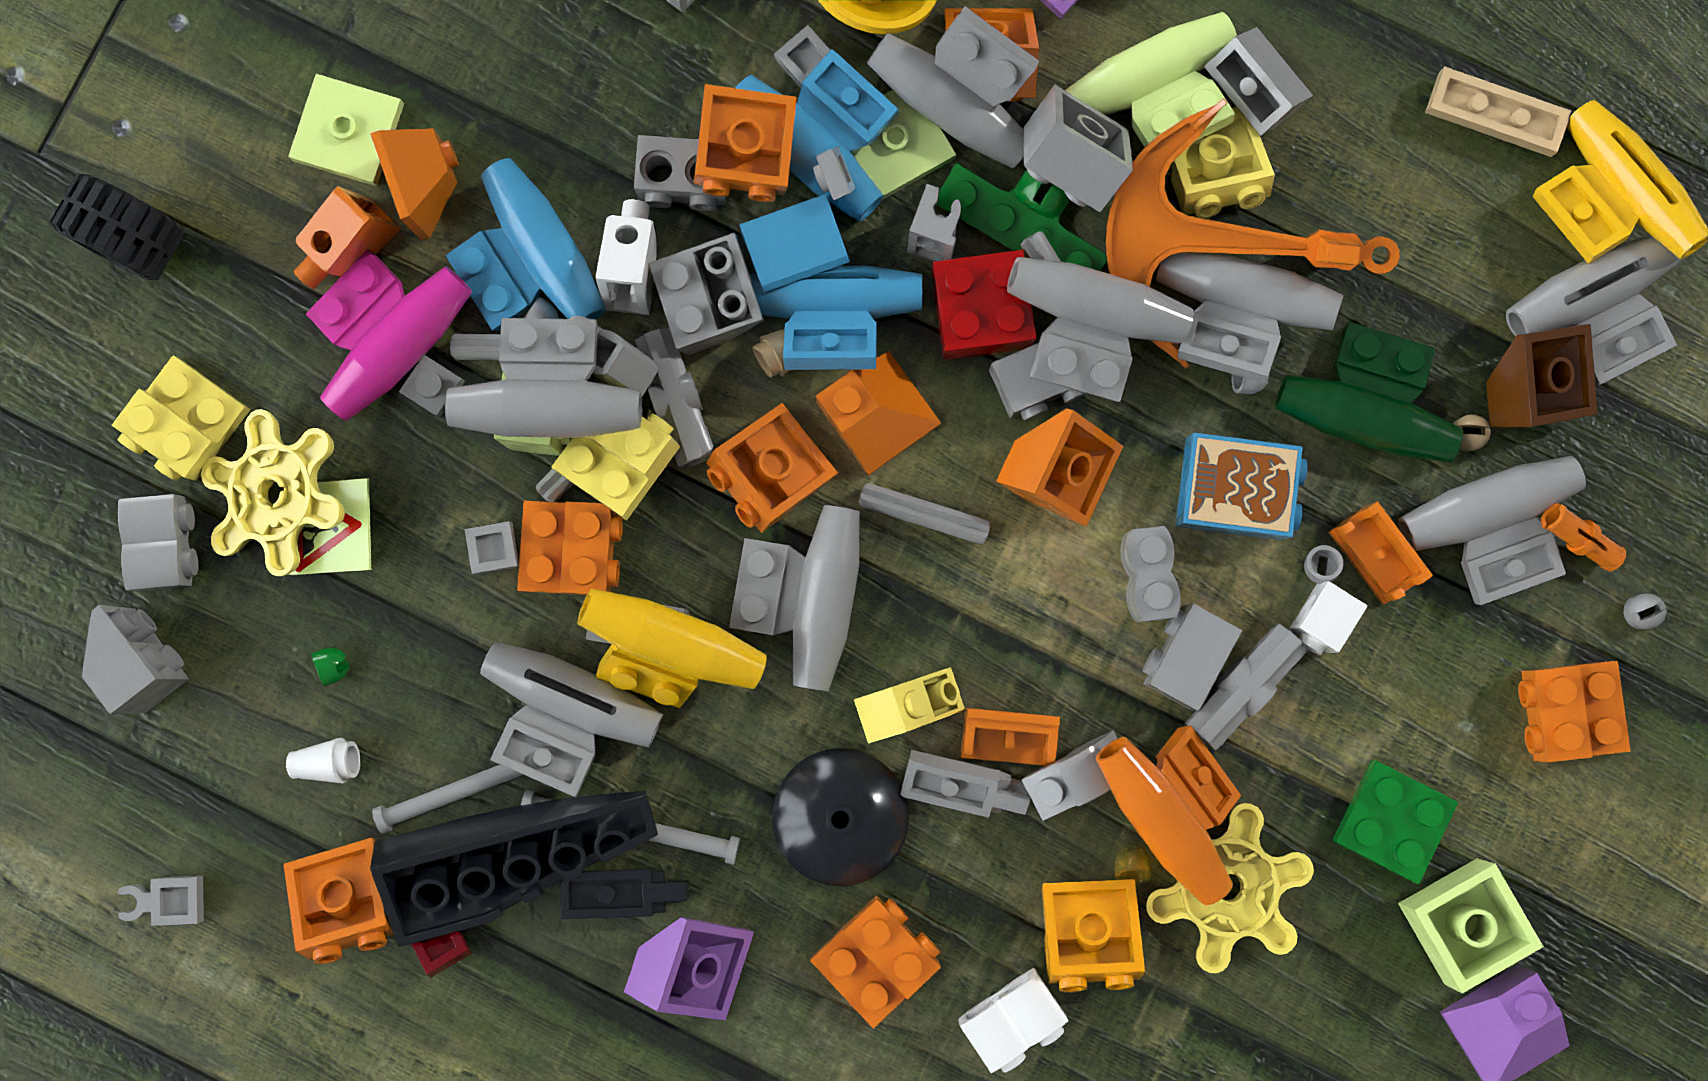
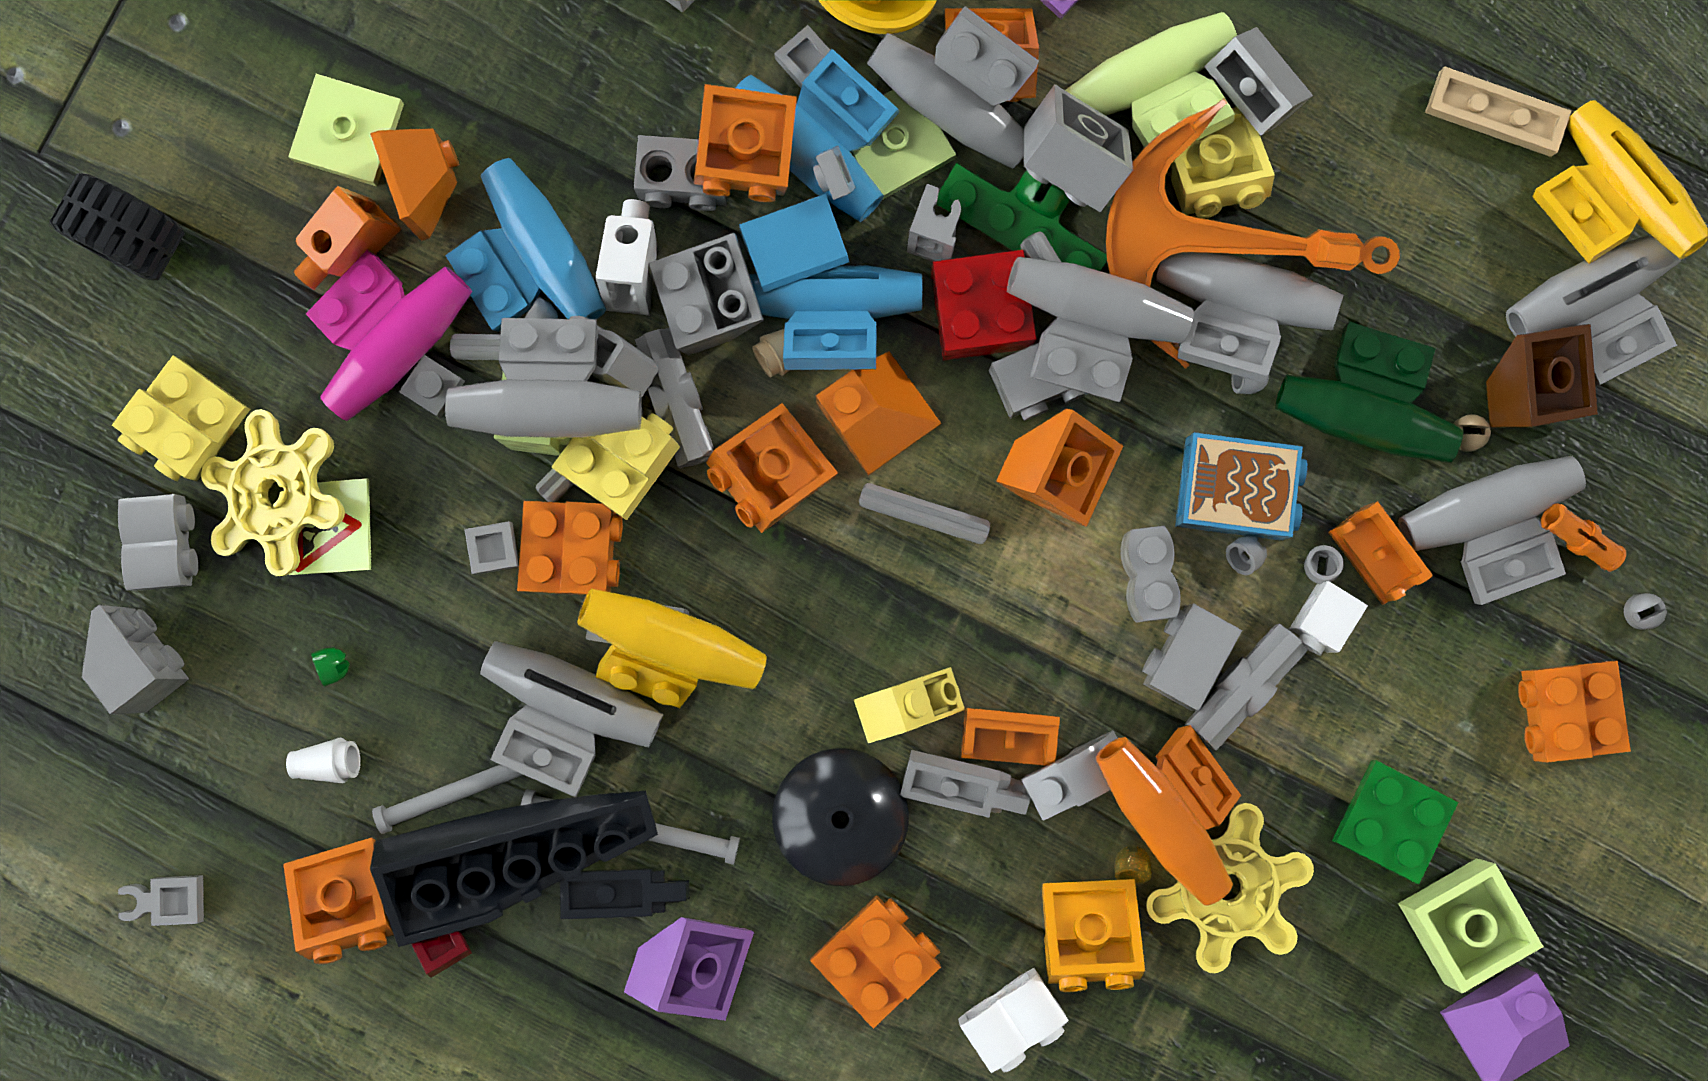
light grey plate [729,505,860,691] -> none
none -> light grey hinge [1226,535,1267,575]

